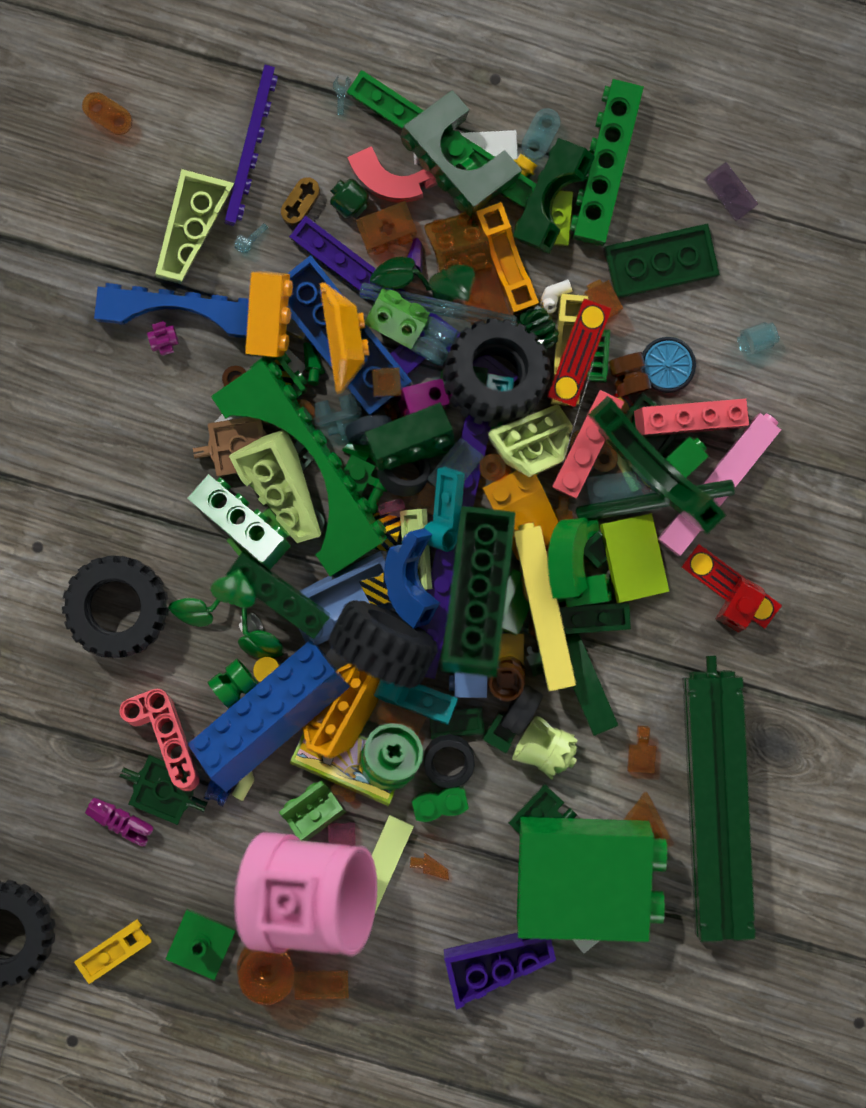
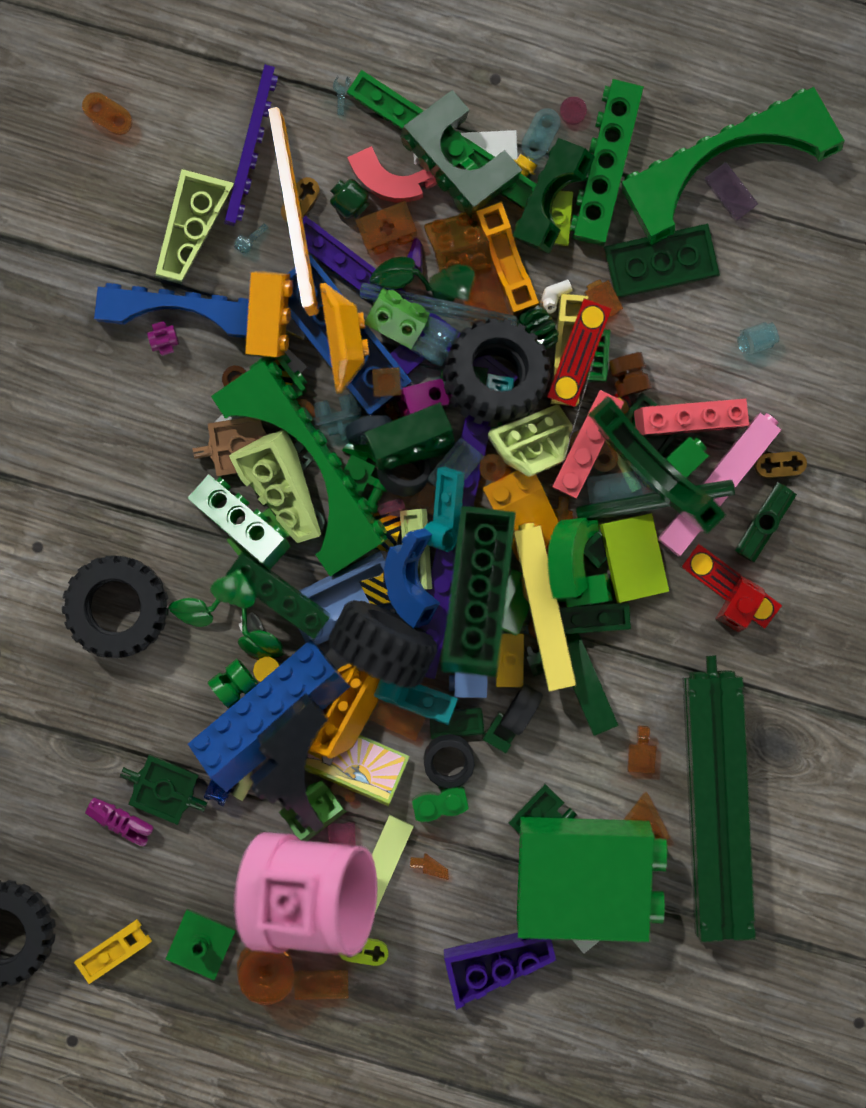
coral beam [119,689,200,791] -> none
green bar [303,342,325,386] -> none
green wheel [360,723,423,791] -> none
reddish brown wheel [489,656,526,701] -> none
yellowish green hat [512,716,578,780] -> none
dark azure wheel [642,337,696,393] -> none
none -> black arch [250,693,328,832]
none -> tile [268,107,319,316]
none -> lime beam [339,938,389,966]
none -> clear pink tile [560,97,587,125]
none -> green arch [622,87,845,245]
none -> dark green piece [734,482,797,563]
none -> pearl gold beam [755,451,807,478]

